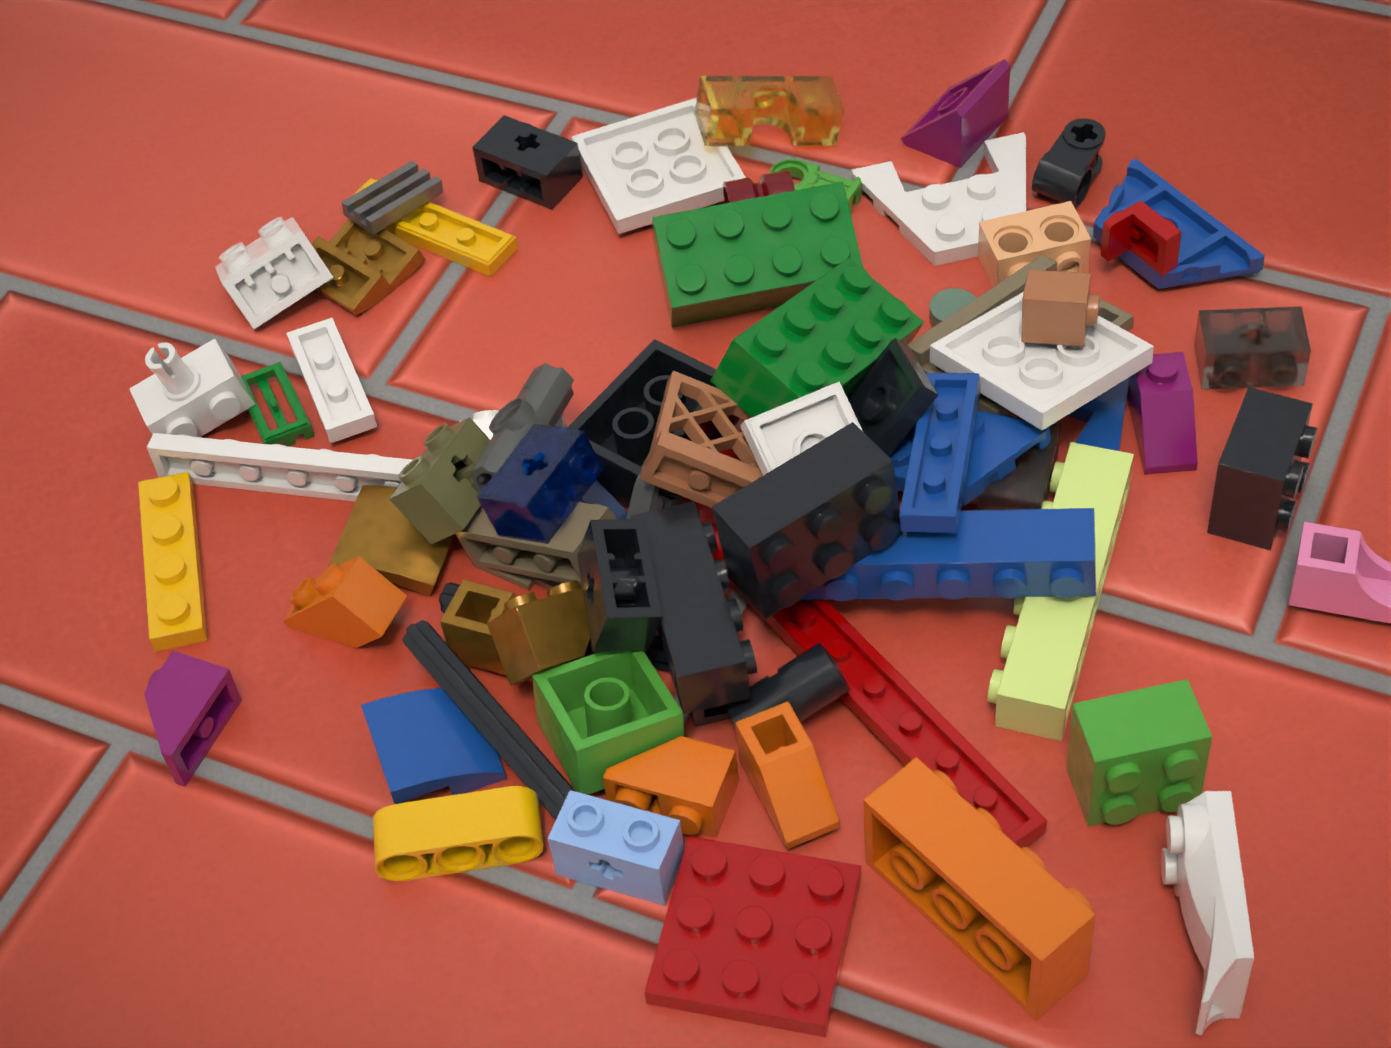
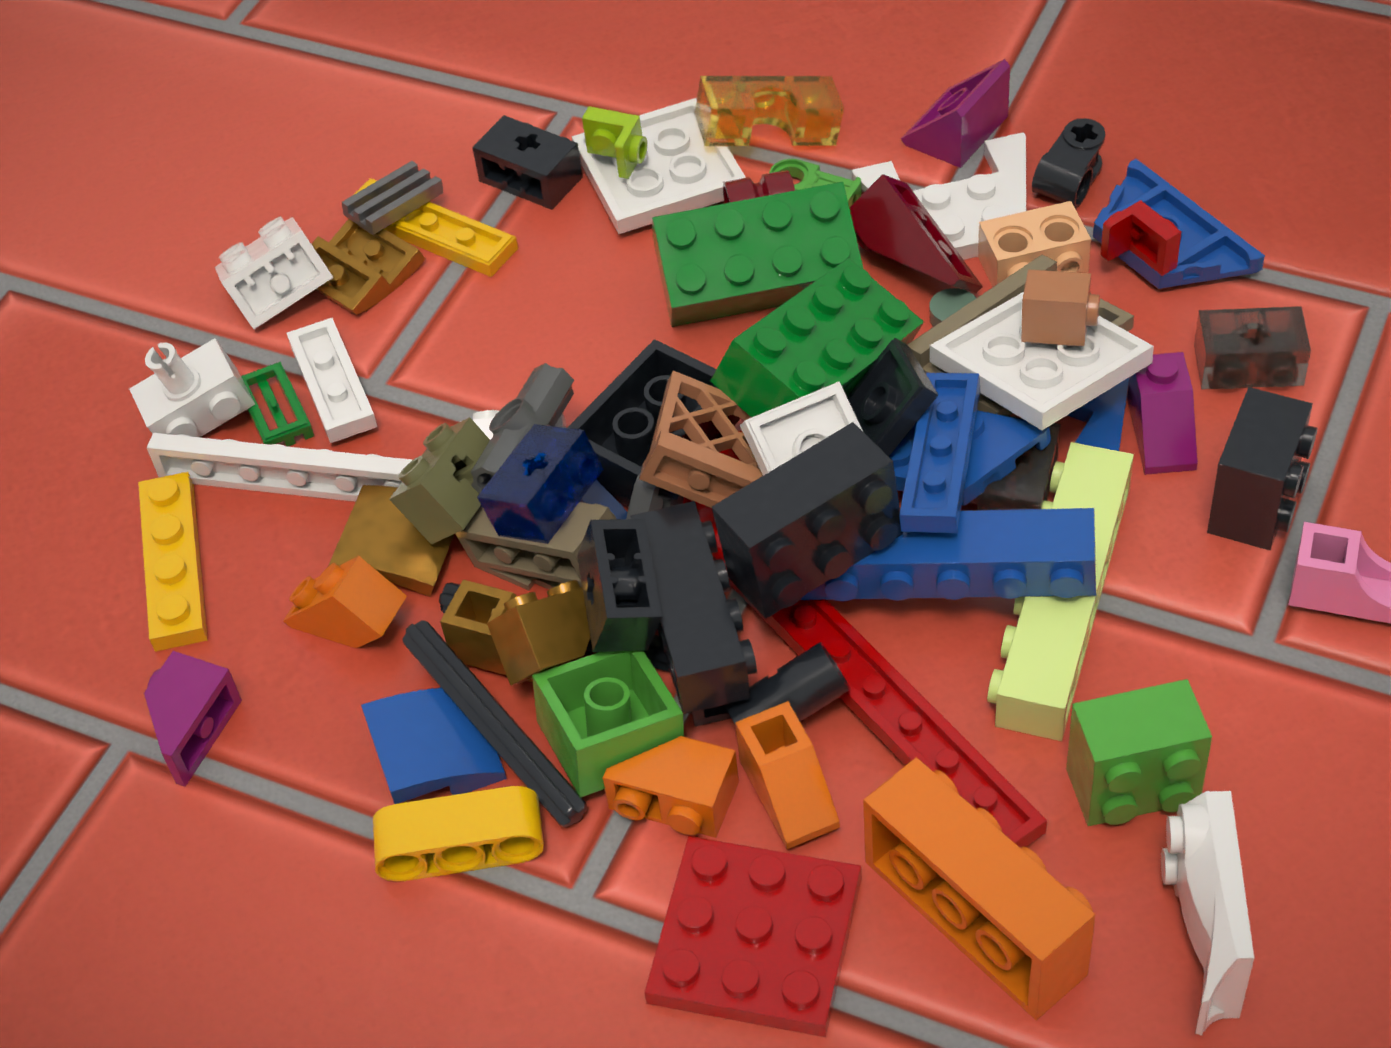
light blue brick [547,790,684,906] -> none
none -> lime bracket [582,106,648,179]
none -> dark red slope [849,174,983,293]

